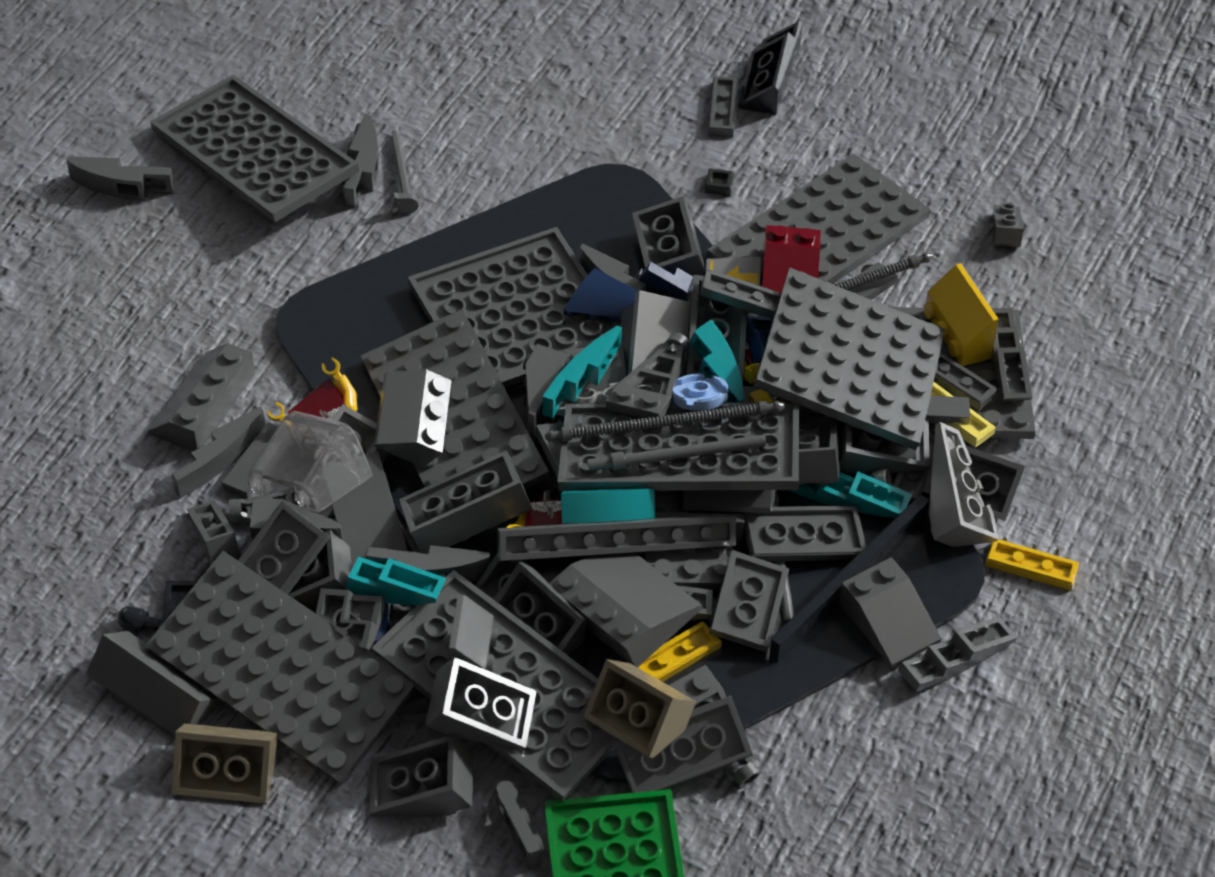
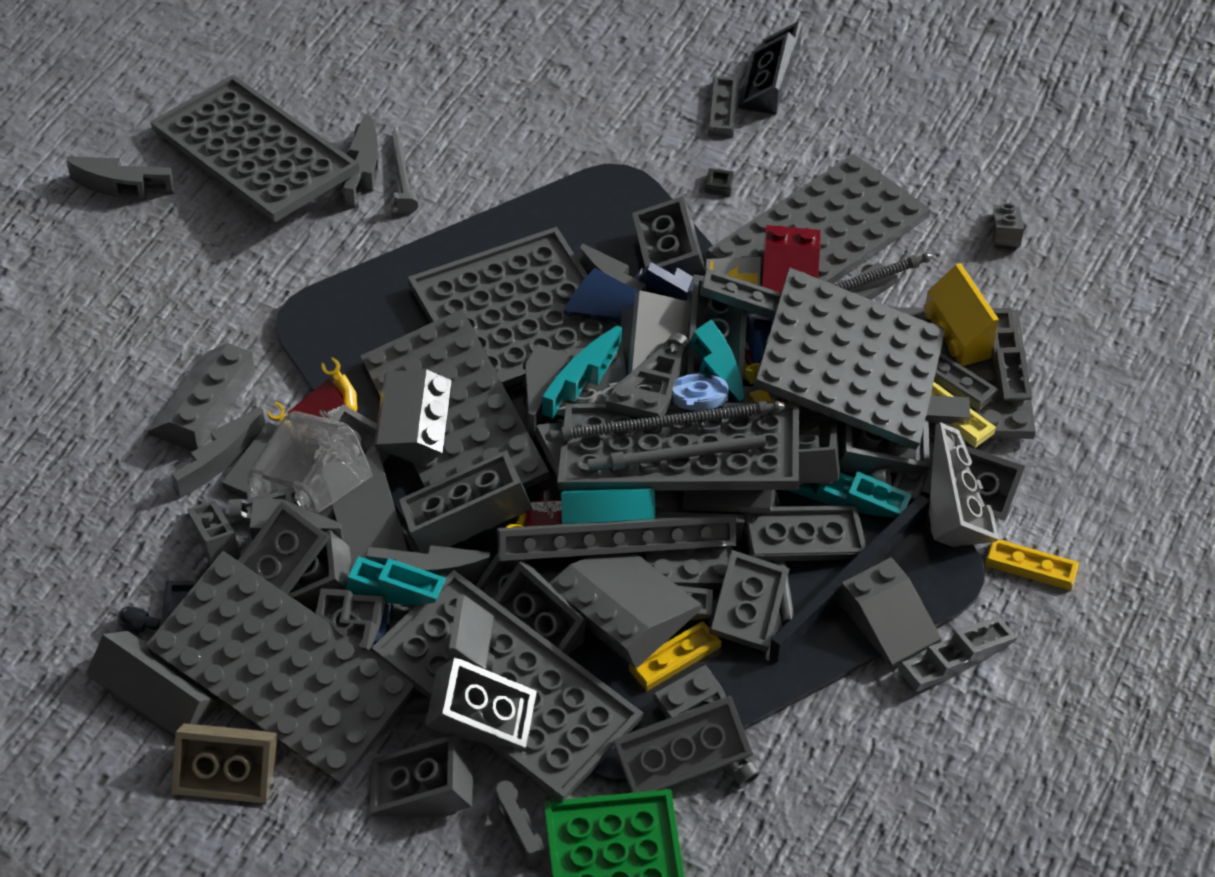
dark tan slope [583,660,696,758] -> none

